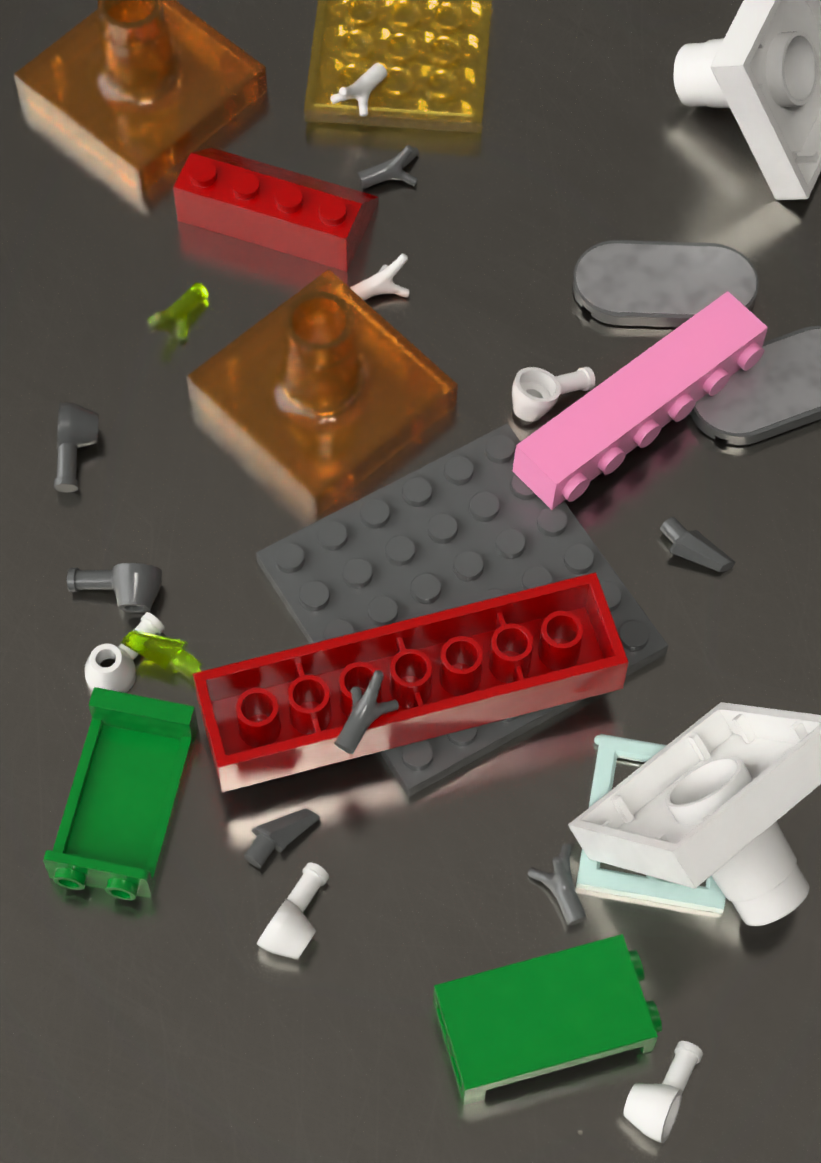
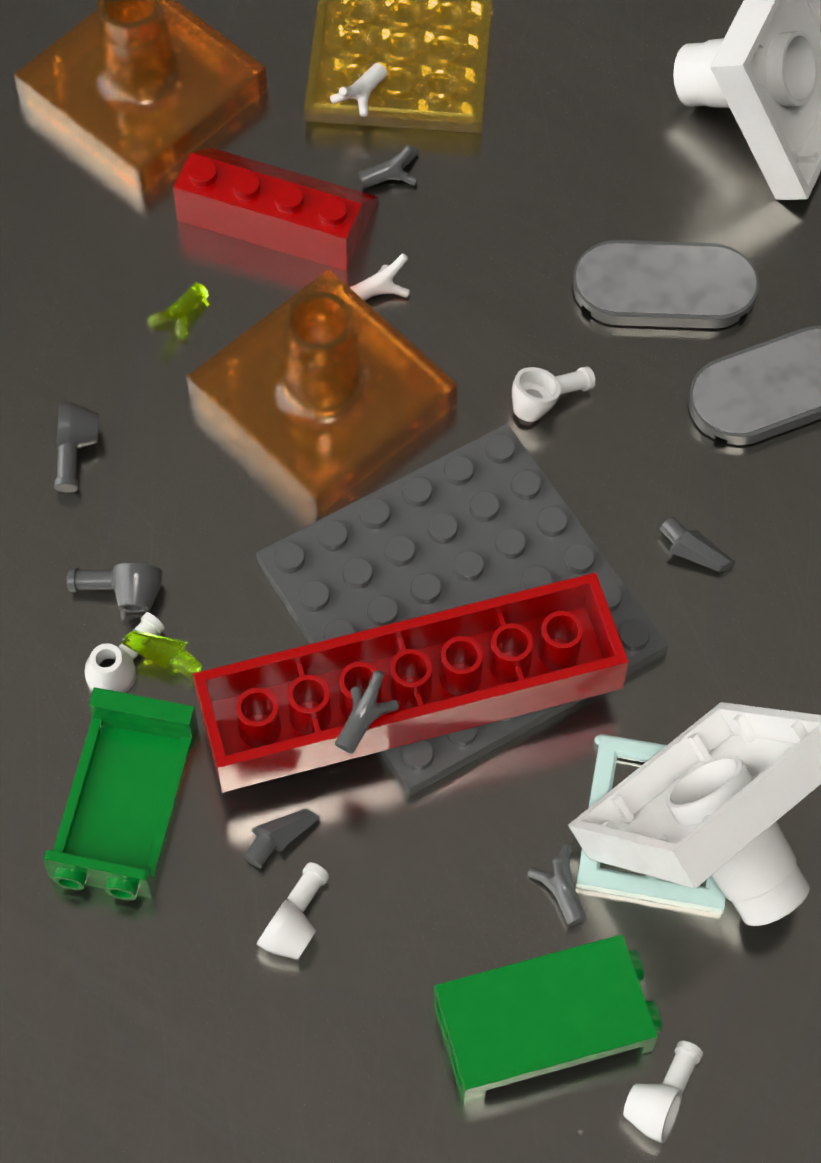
bright pink brick [512,291,768,510] -> none

